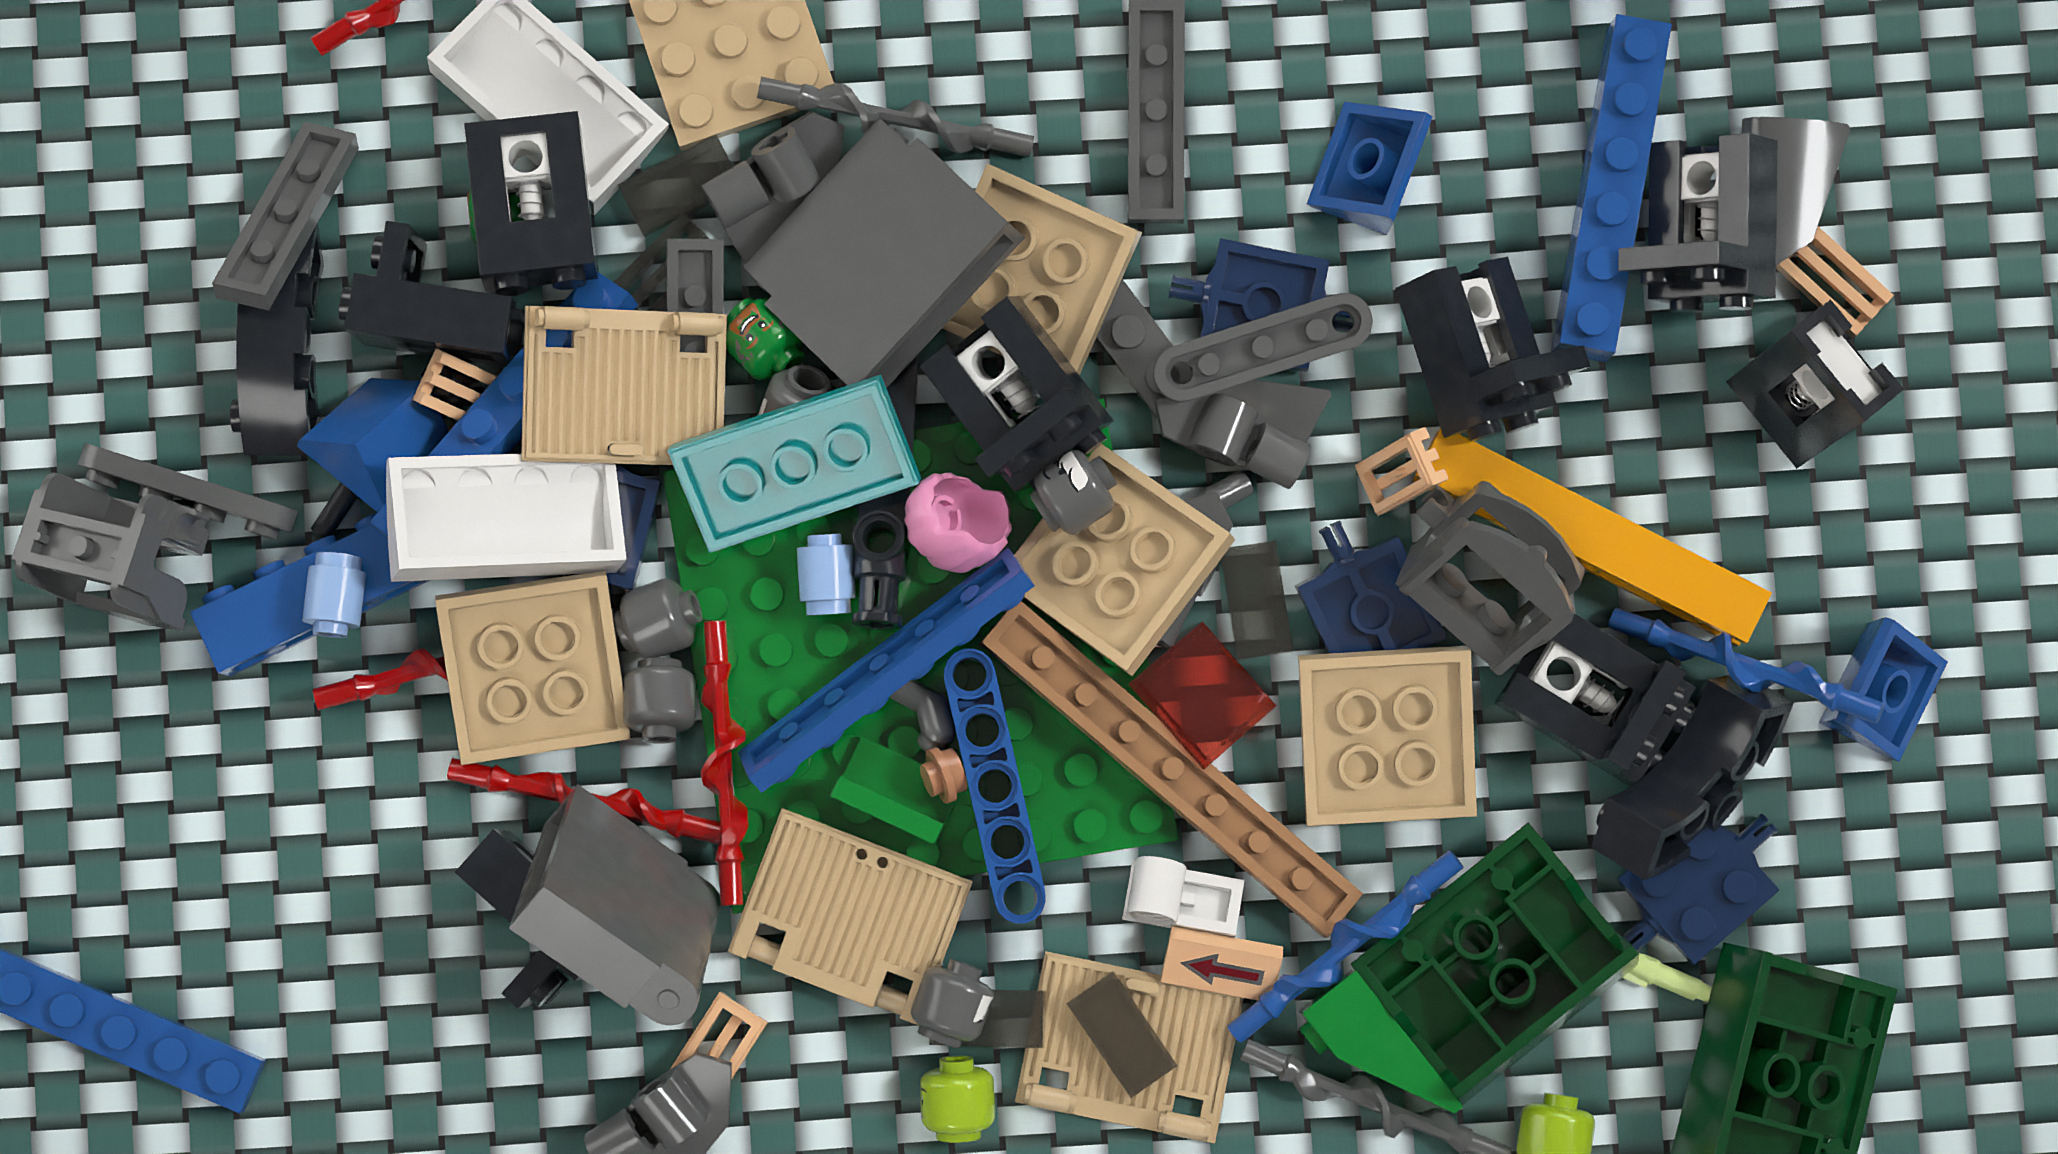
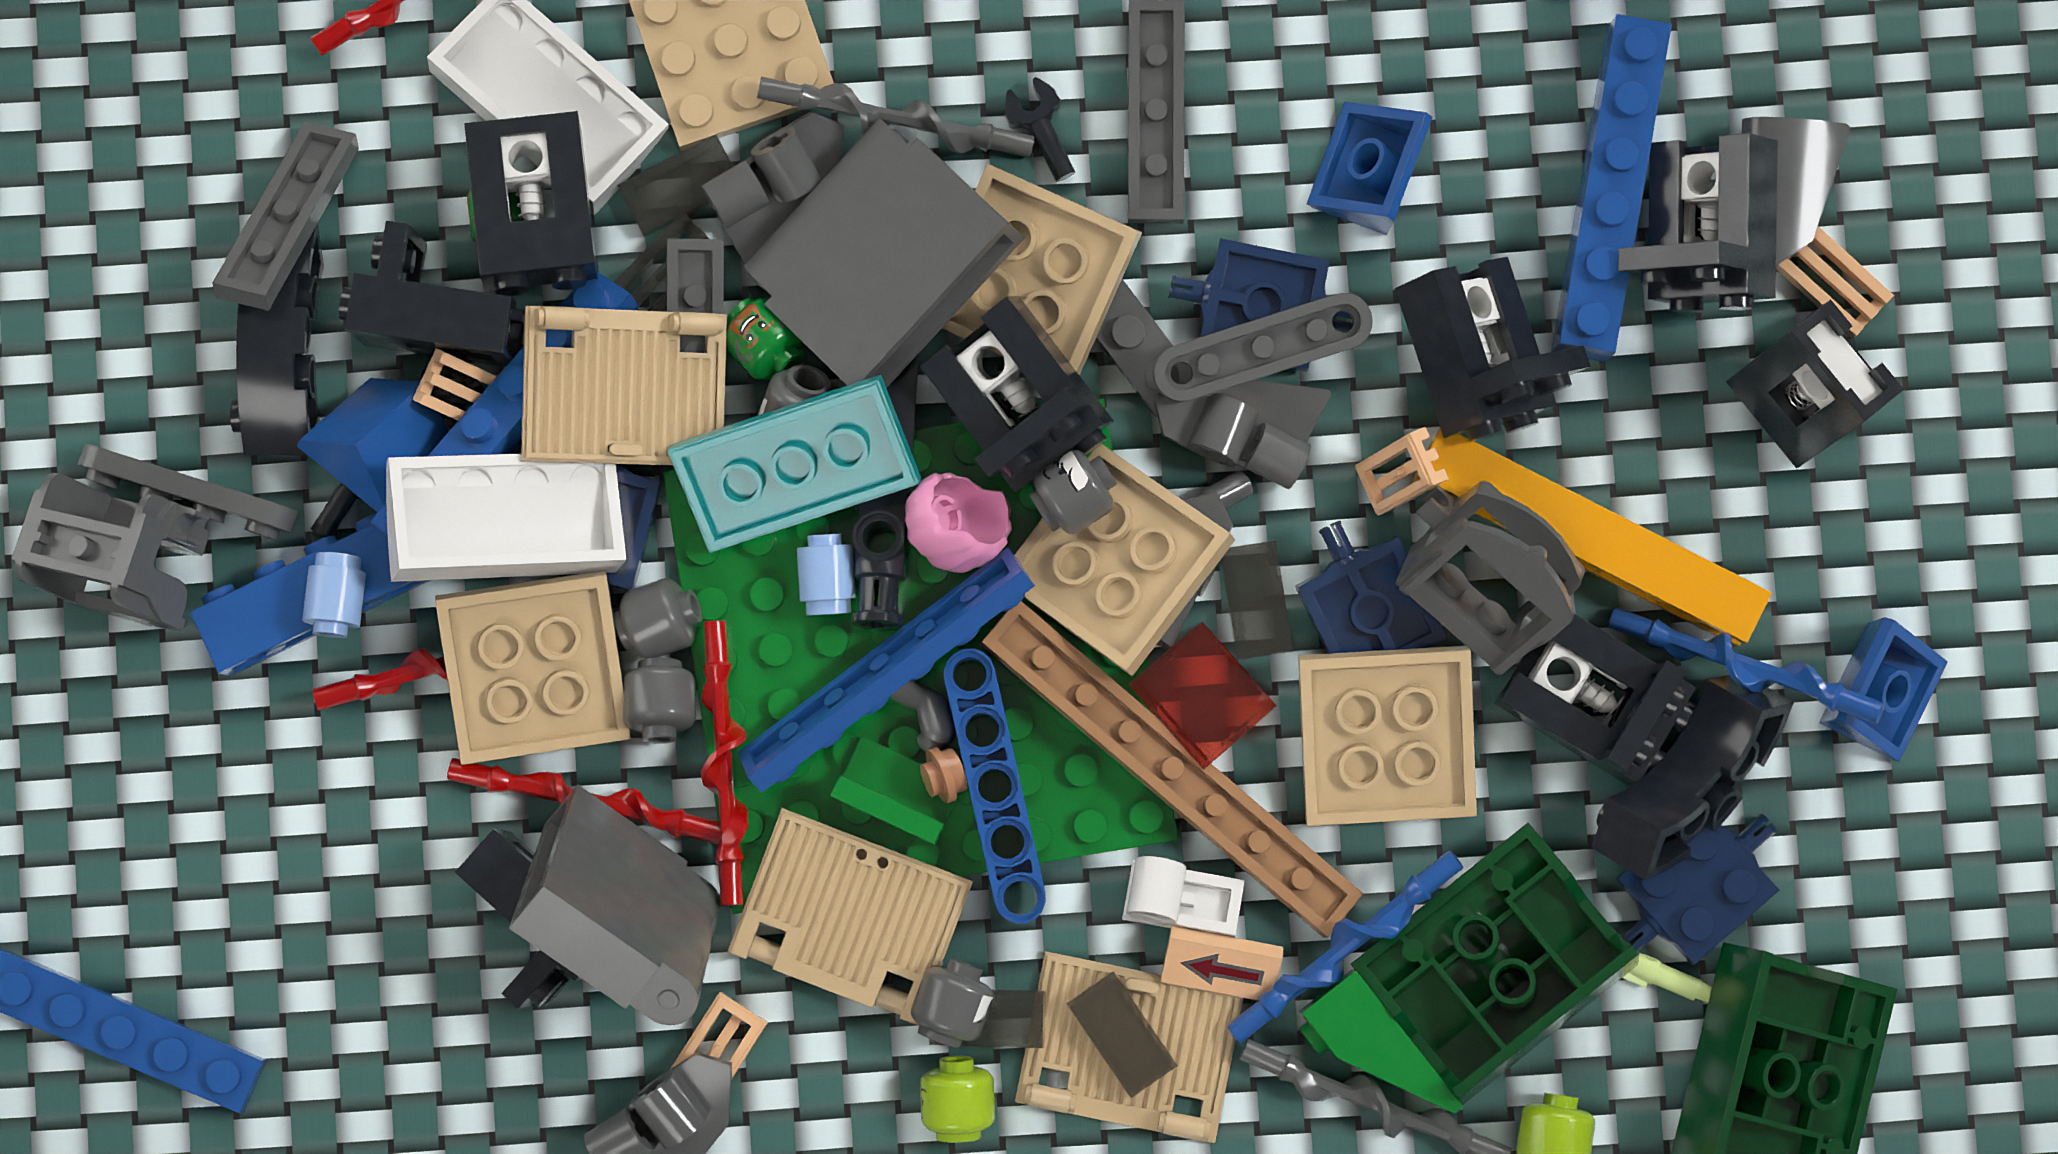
none -> black bar [1005,77,1076,182]

